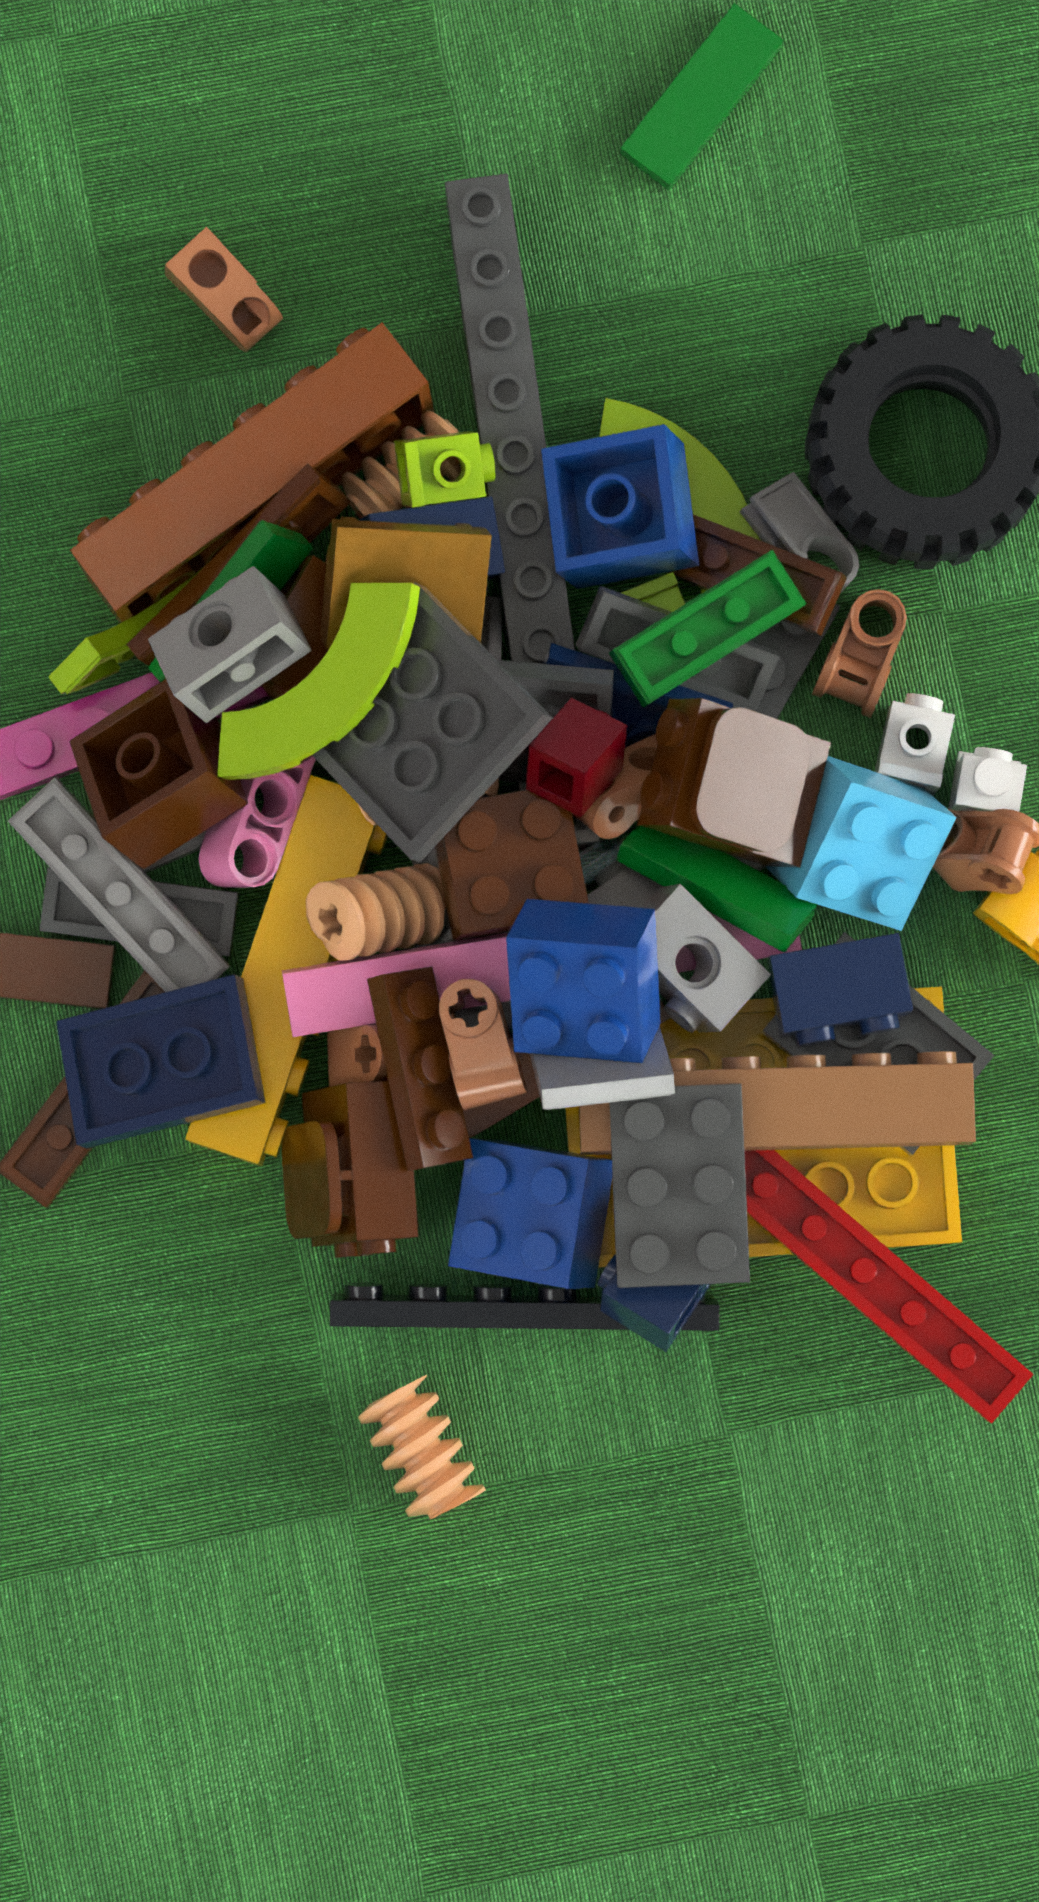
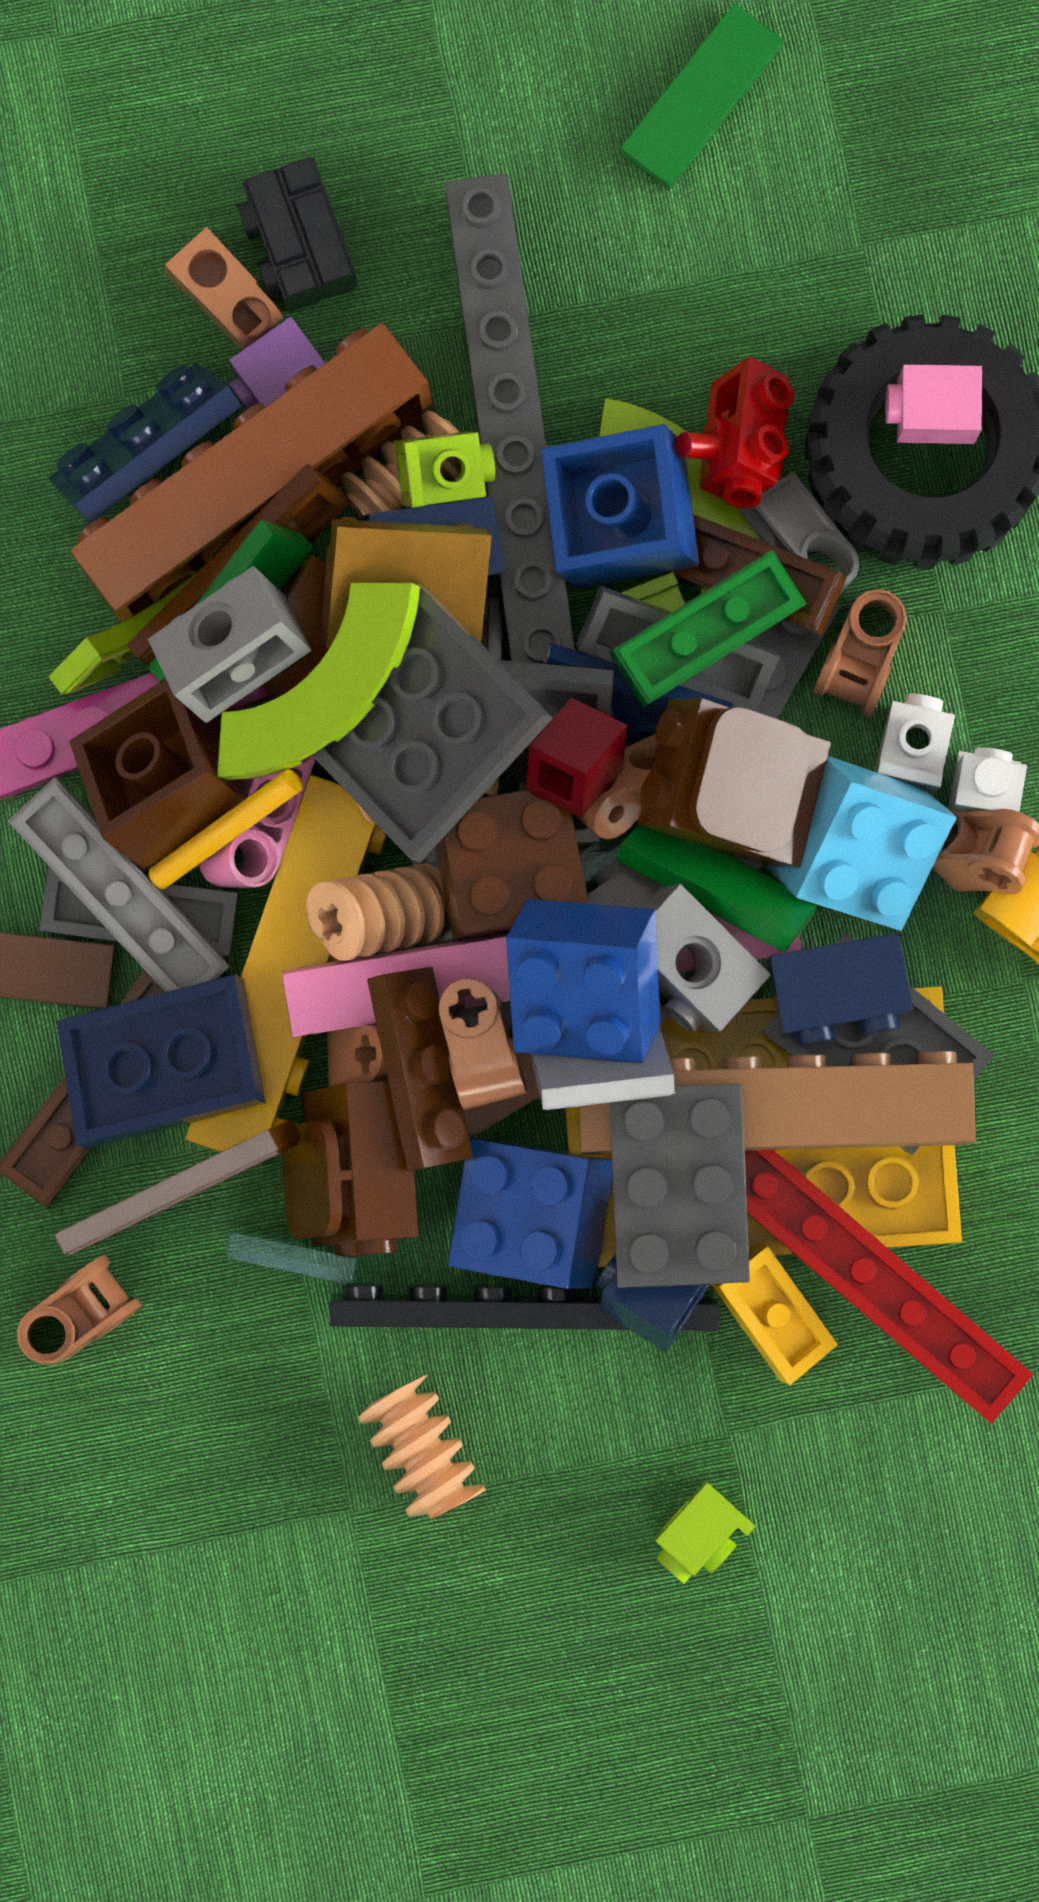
none -> nougat piece [17,1254,143,1365]
none -> dark blue plate [48,363,242,524]
none -> tile [54,1119,302,1255]
none -> yellow bar [148,769,303,890]
none -> clear light blue tile [225,1232,359,1284]
none -> medium lavender brick [228,317,325,411]
none -> black brick [236,157,358,311]
none -> lime brick [654,1480,756,1584]
none -> red brick [675,356,794,509]
none -> yellow plate [711,1242,838,1385]
none -> bright pink brick [886,364,982,444]

